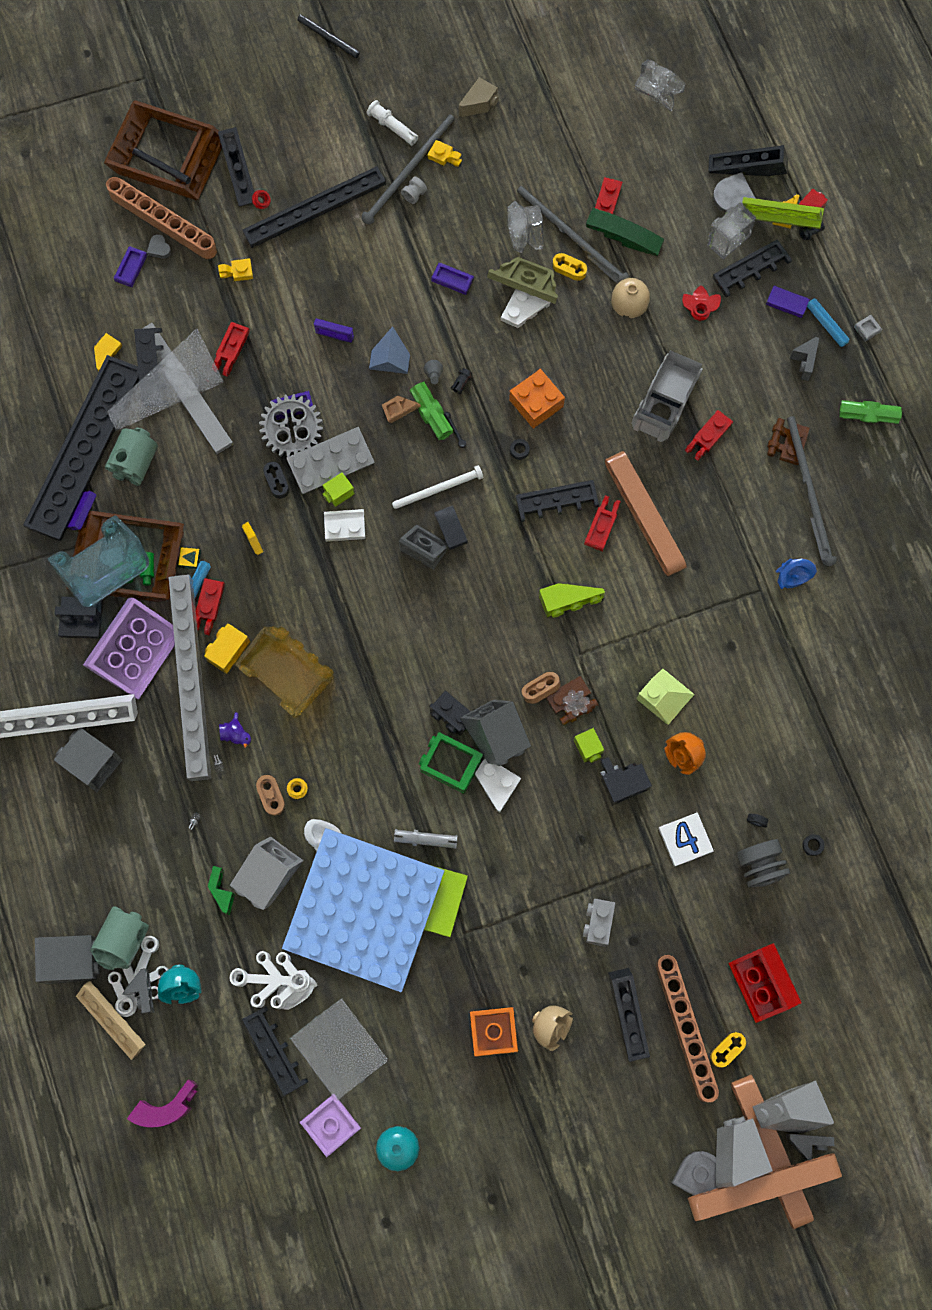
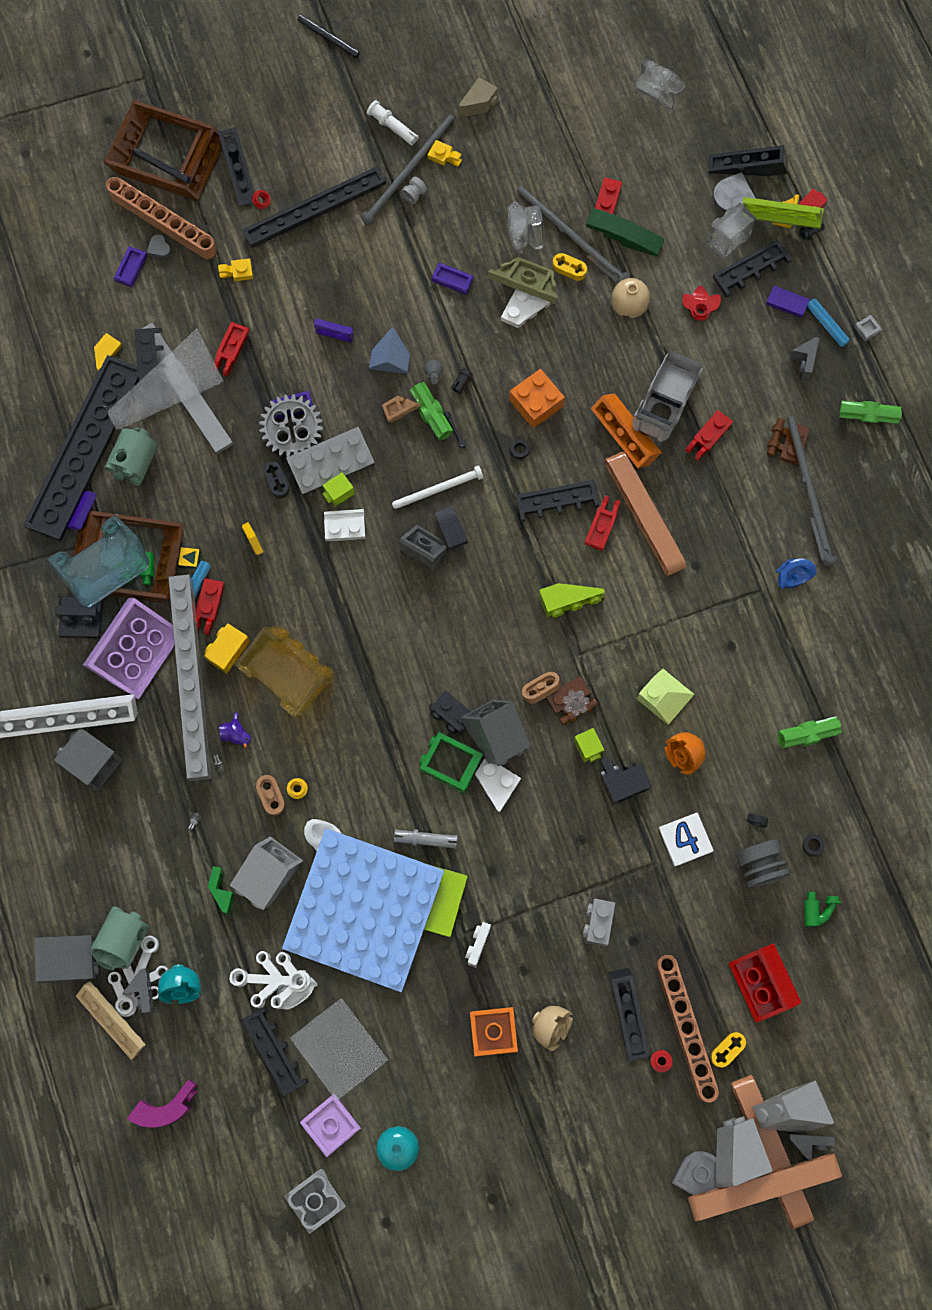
none -> light grey piece [284,1169,346,1234]
none -> white plate [465,922,491,968]
none -> orange brick [591,393,662,468]
none -> red plate [650,1050,672,1072]
none -> bright green piece [777,717,842,749]
none -> green plant [804,892,841,927]

